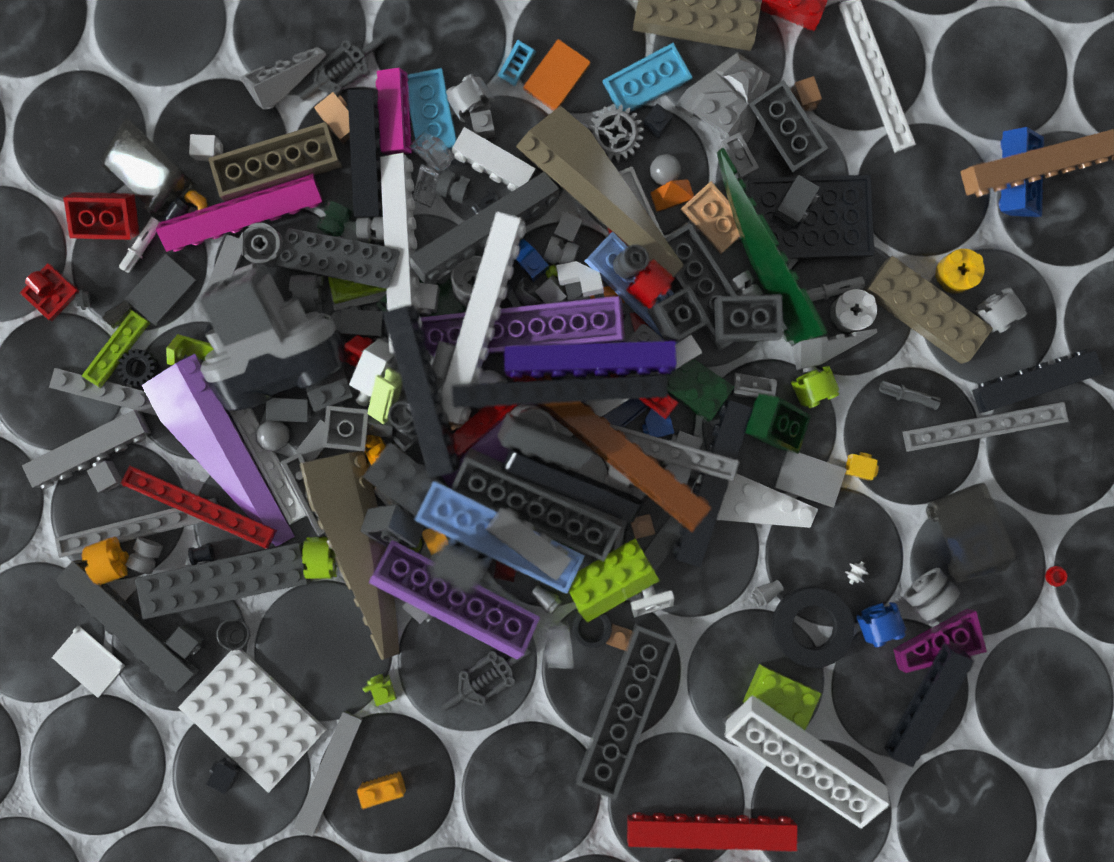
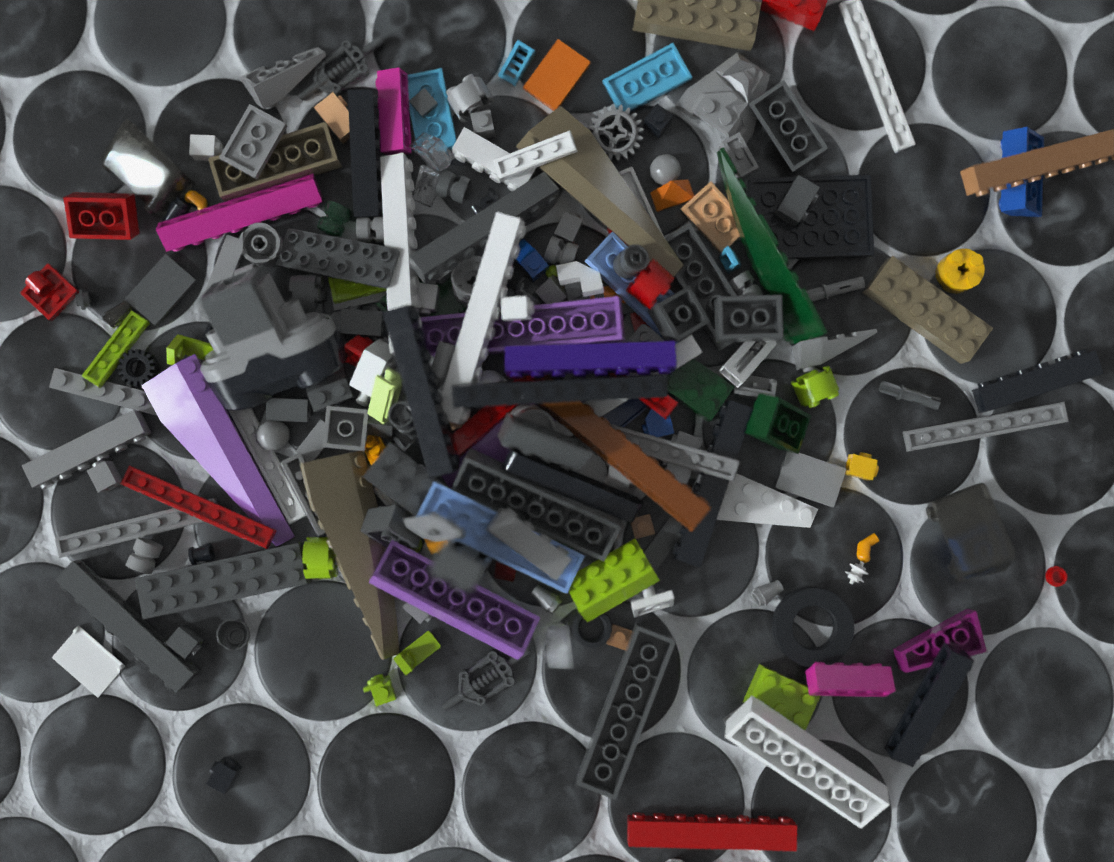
light orange brick [82,537,129,585] -> none
white axle [119,217,160,273] -> none
white plate [178,646,327,793] -> none
light grey tile [293,711,363,837] -> none
light orange brick [357,771,406,809] -> none
medium nougat brick [791,76,822,112] -> none
white brick [830,289,877,333] -> none
blue brick [857,602,906,647] -> none
light grey wheel [904,568,960,621] -> none
light grey brick [974,287,1027,333] -> none
none -> light grey plate [219,104,287,179]
none -> lime bracket [393,631,441,675]
none -> light grey shield [403,511,465,542]
none -> dark grey tile [409,88,438,118]
none -> white tile [493,131,578,181]
none -> white brick [501,296,534,321]
none -> medium azure slope [719,246,741,273]
none -> white hinge [719,341,777,388]
none -> dark pink brick [805,662,896,697]
none -> light orange arm [857,533,879,563]

